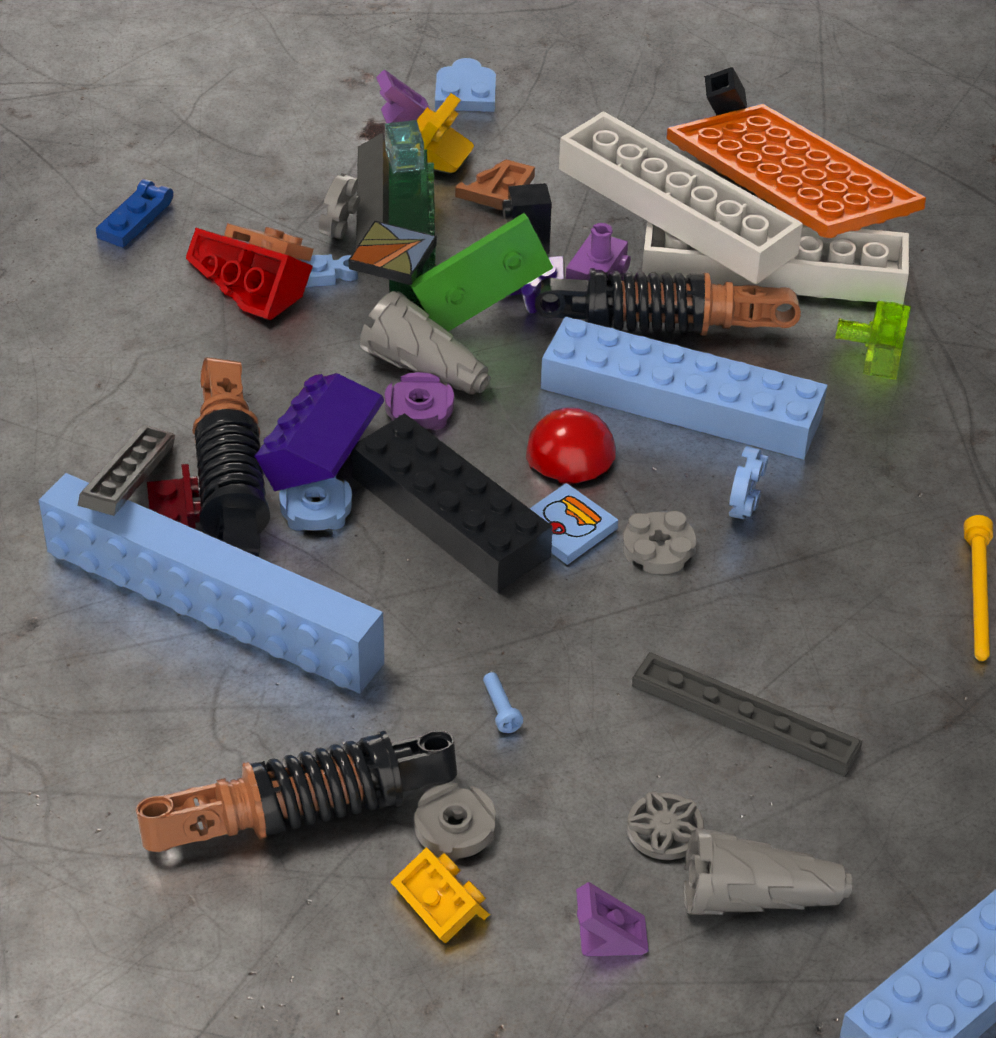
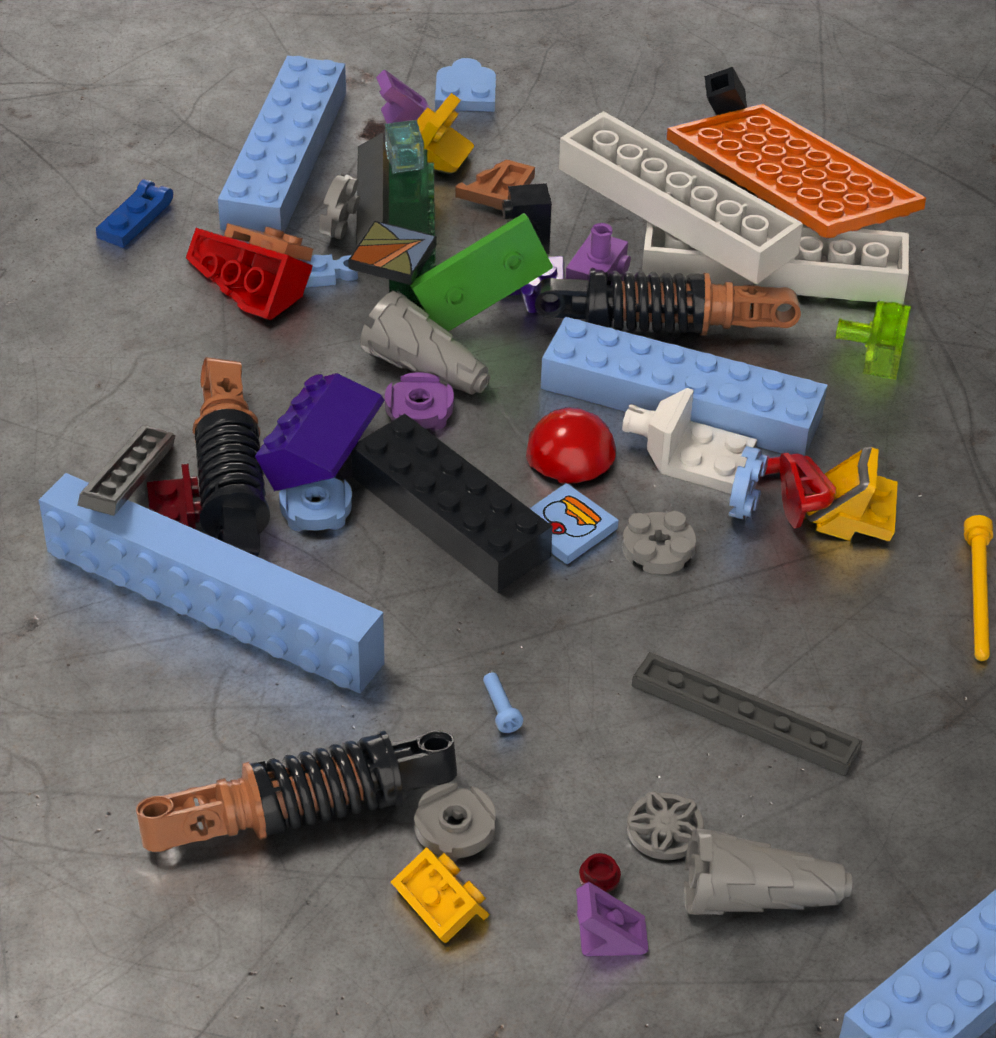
none -> light blue brick [218,55,346,233]
none -> dark red plate [579,853,621,893]
none -> white plate [622,388,757,494]
none -> red piece [760,453,836,529]
none -> yellow piece [805,447,898,542]

